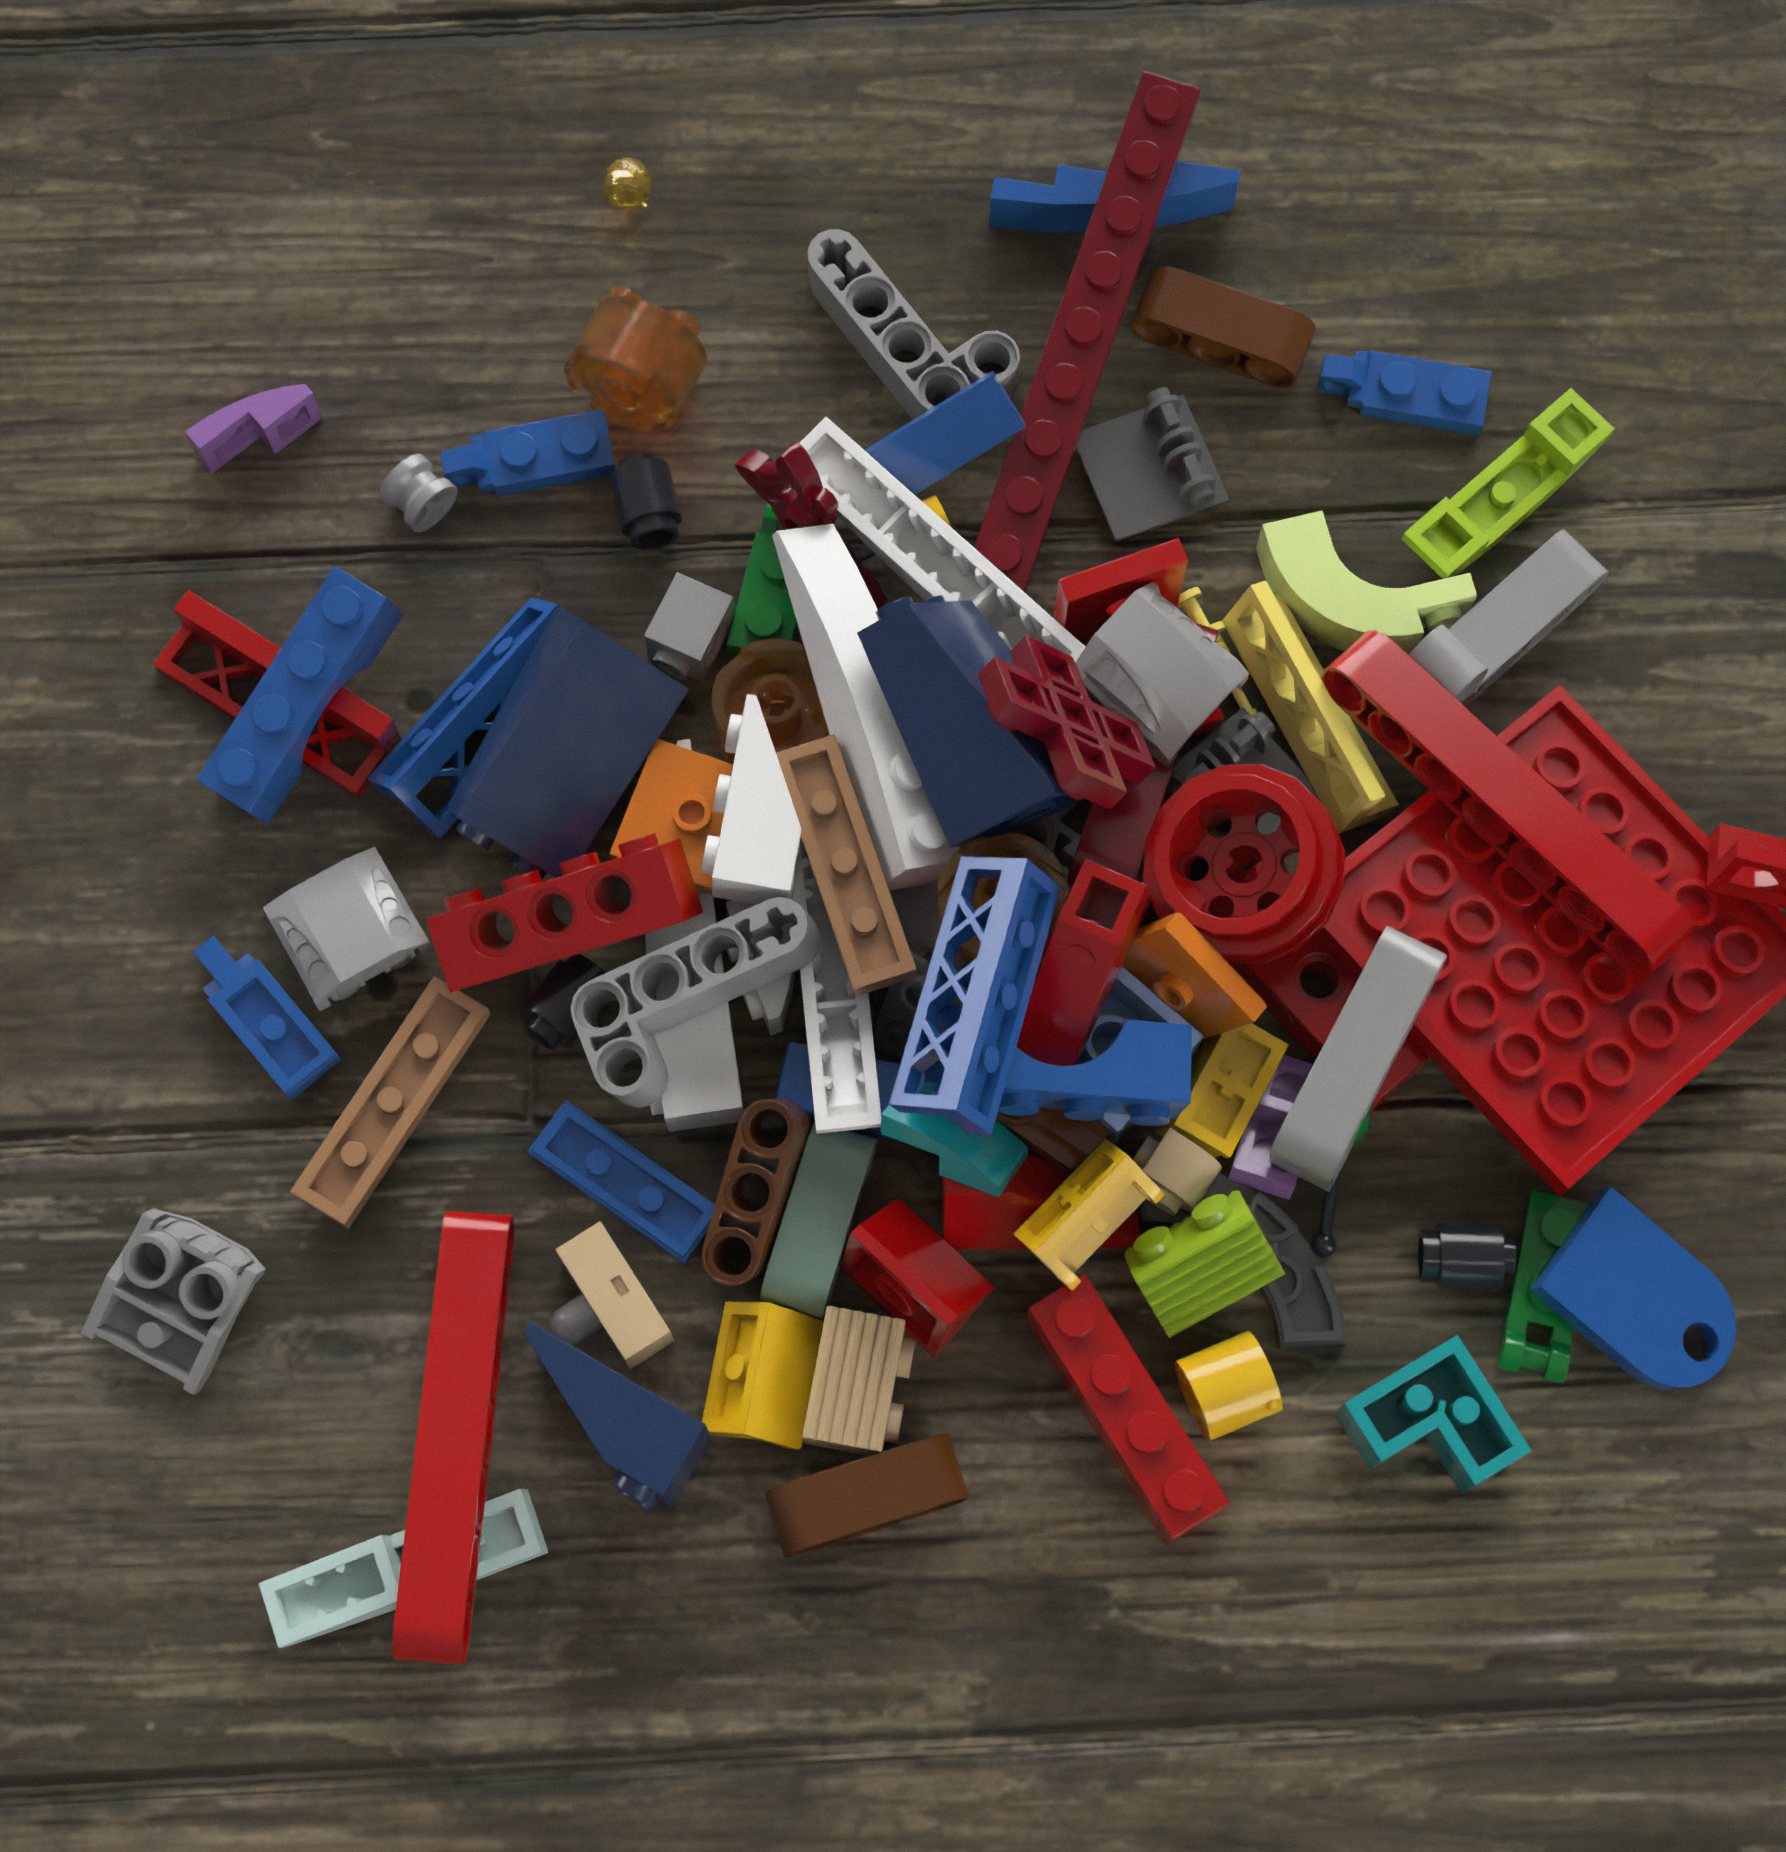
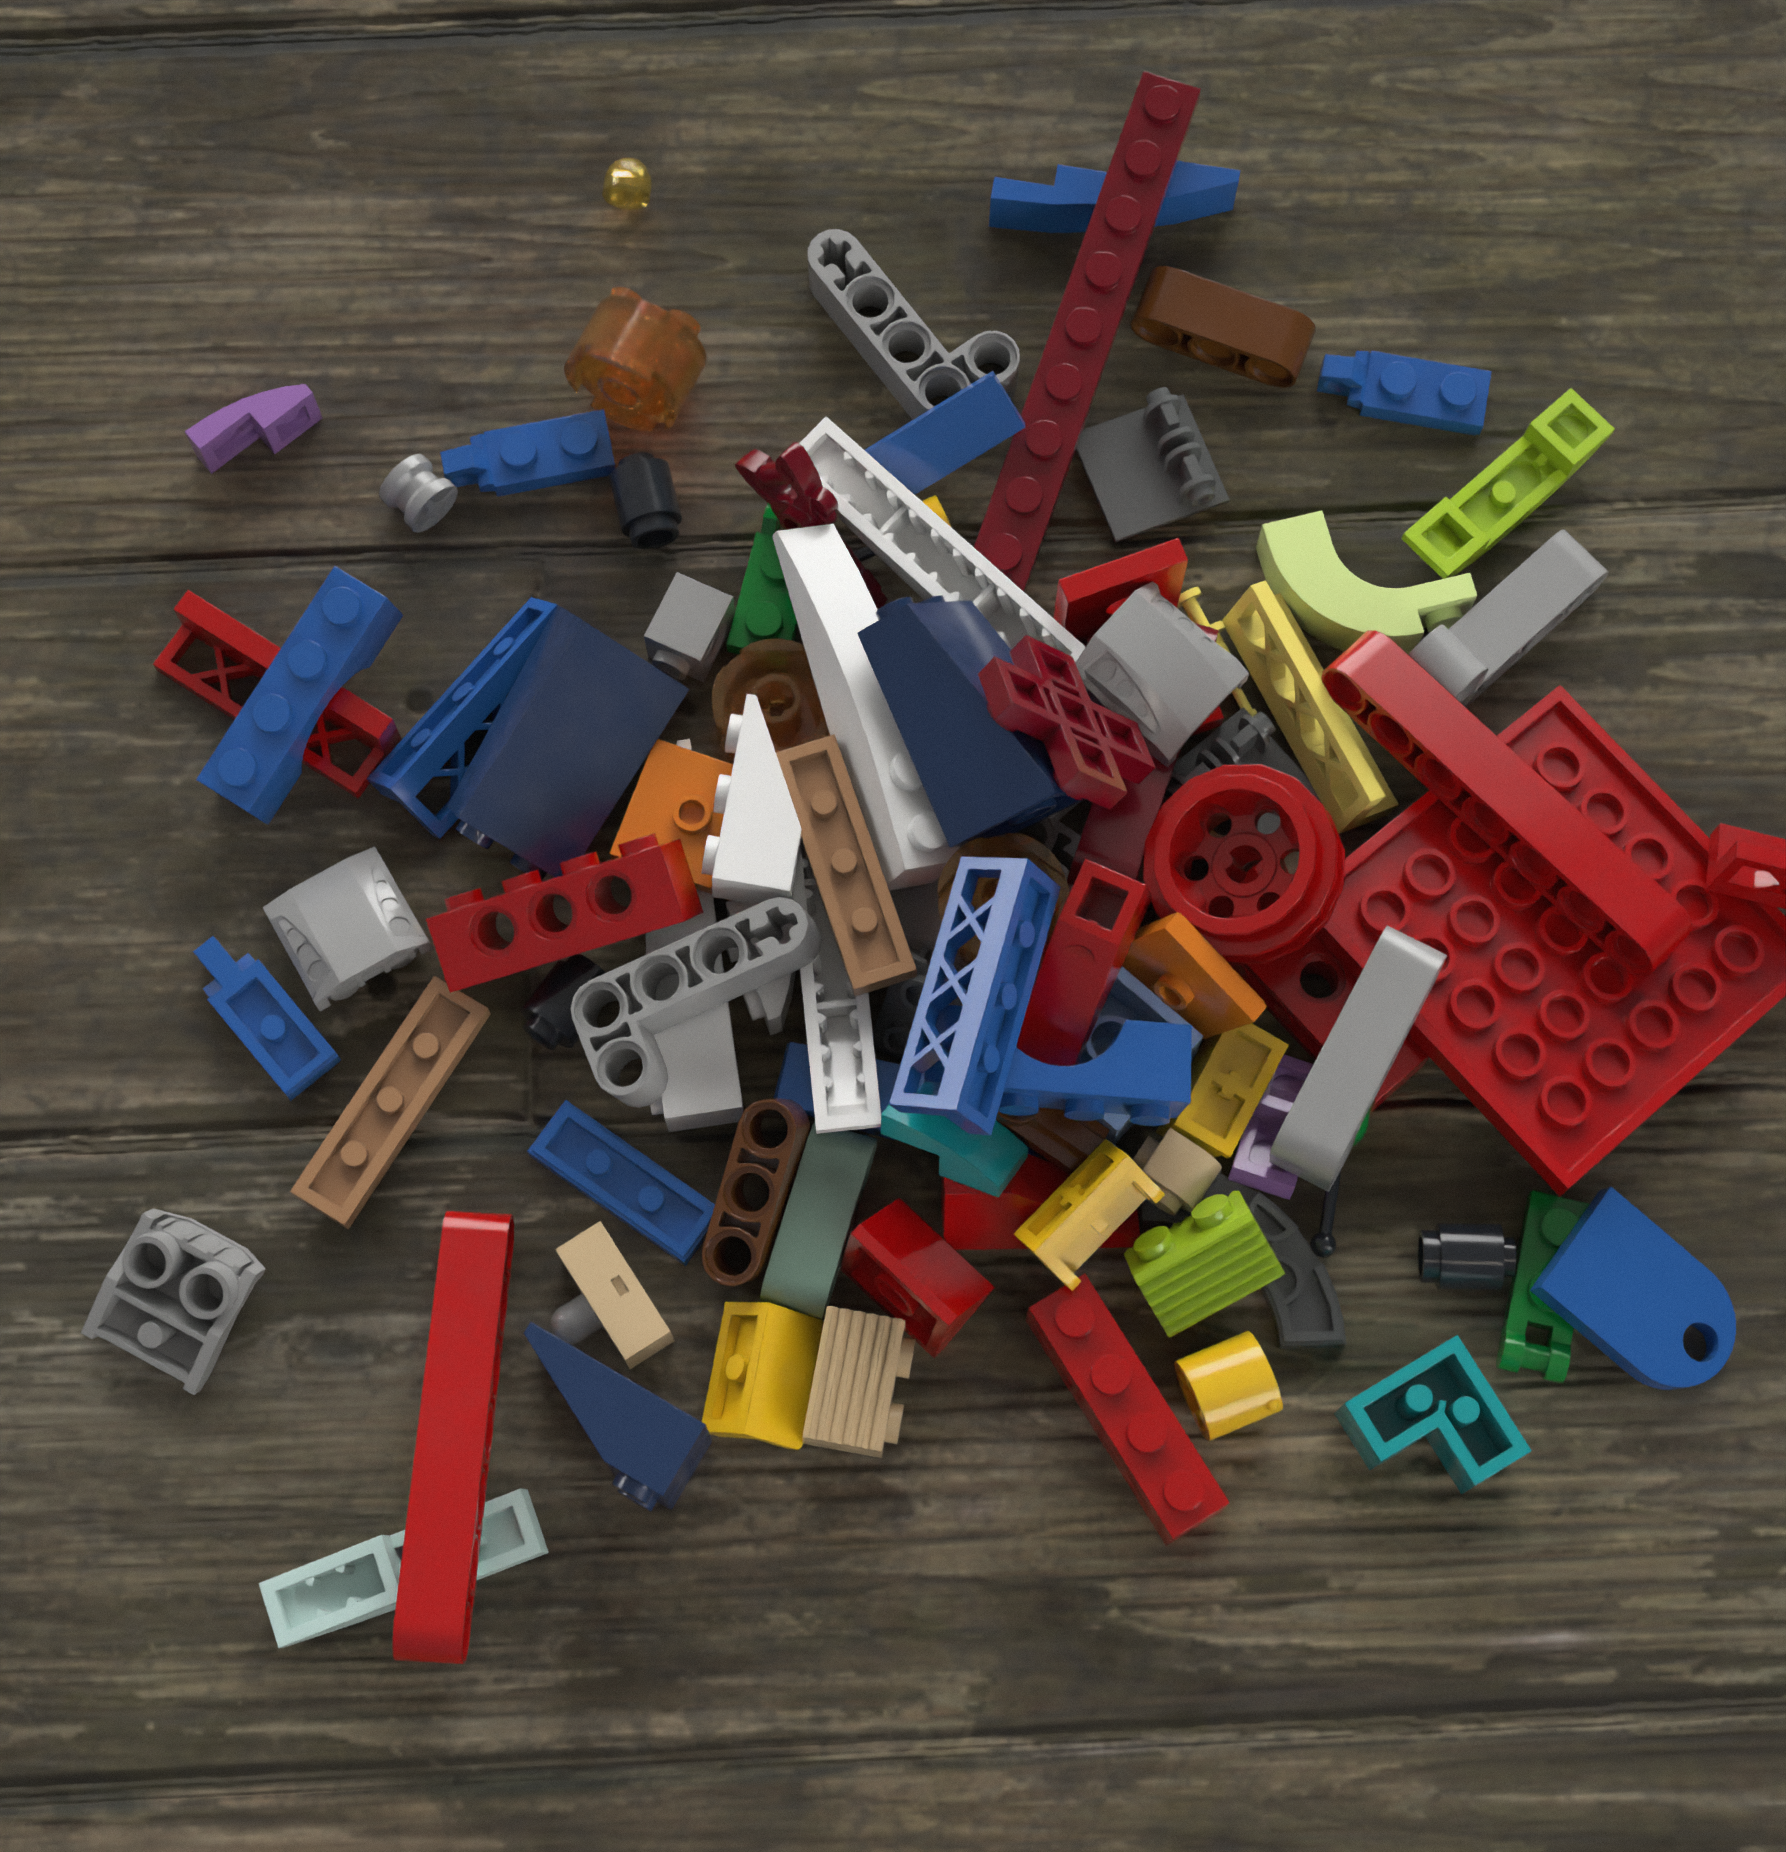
reddish brown beam [765,1433,970,1558] -> none

